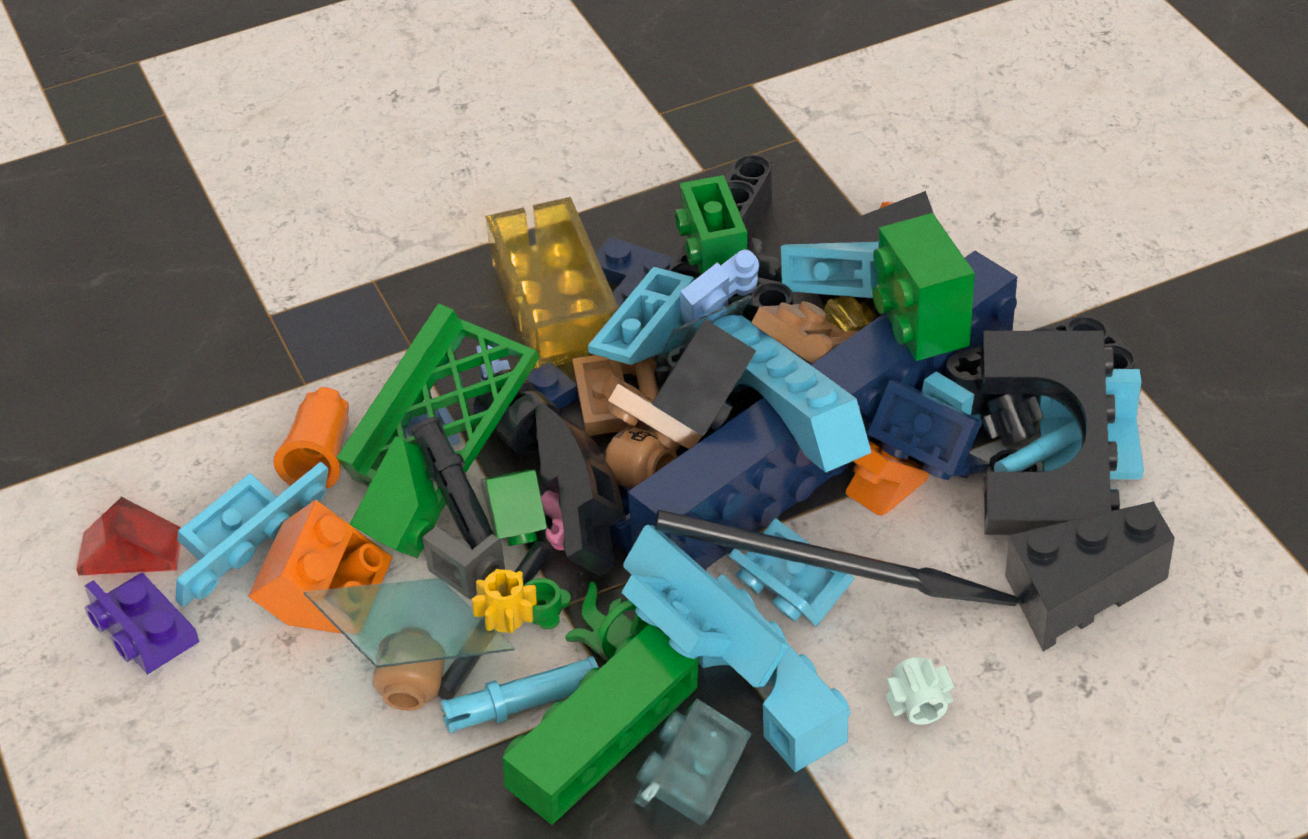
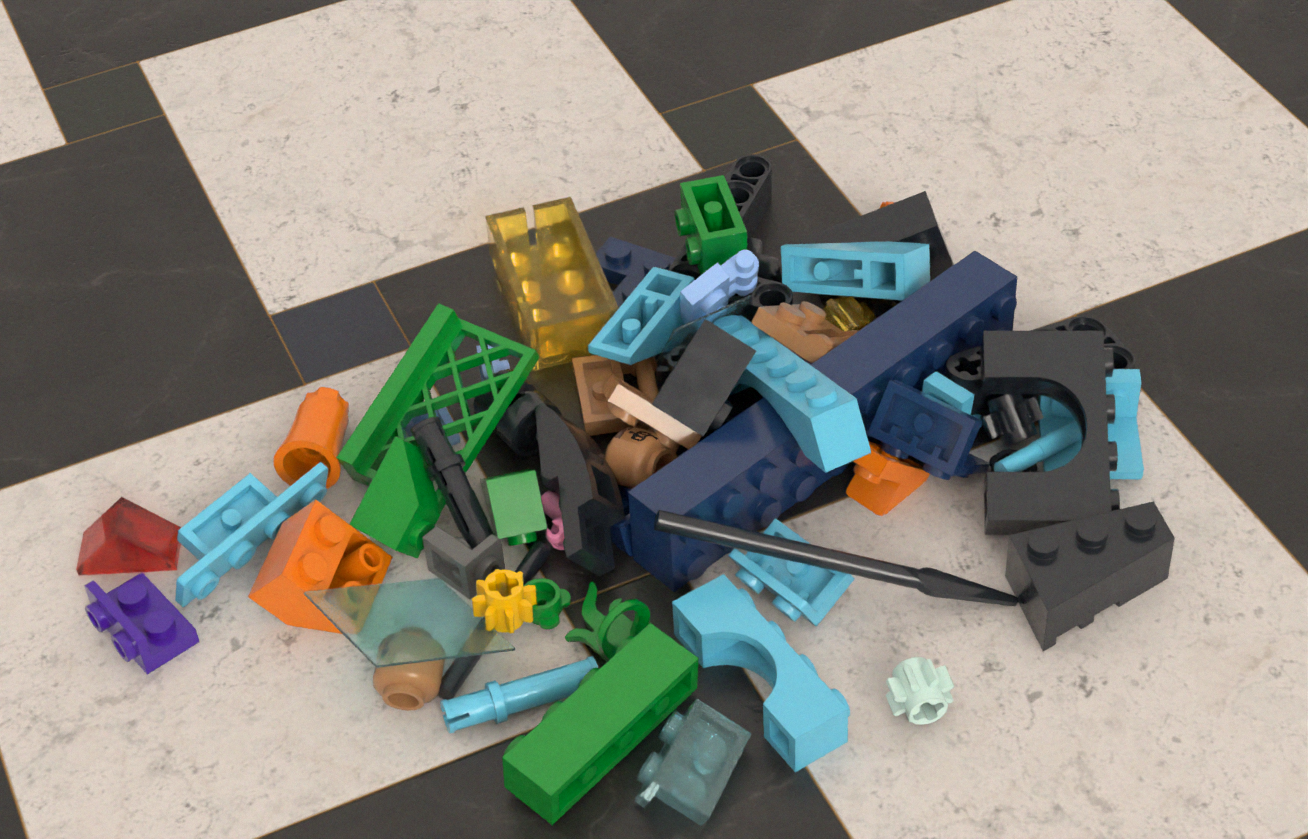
dark blue plate [526,361,579,410] -> none
medium azure bracket [621,525,788,687] -> none
green brick [872,213,975,361] -> none

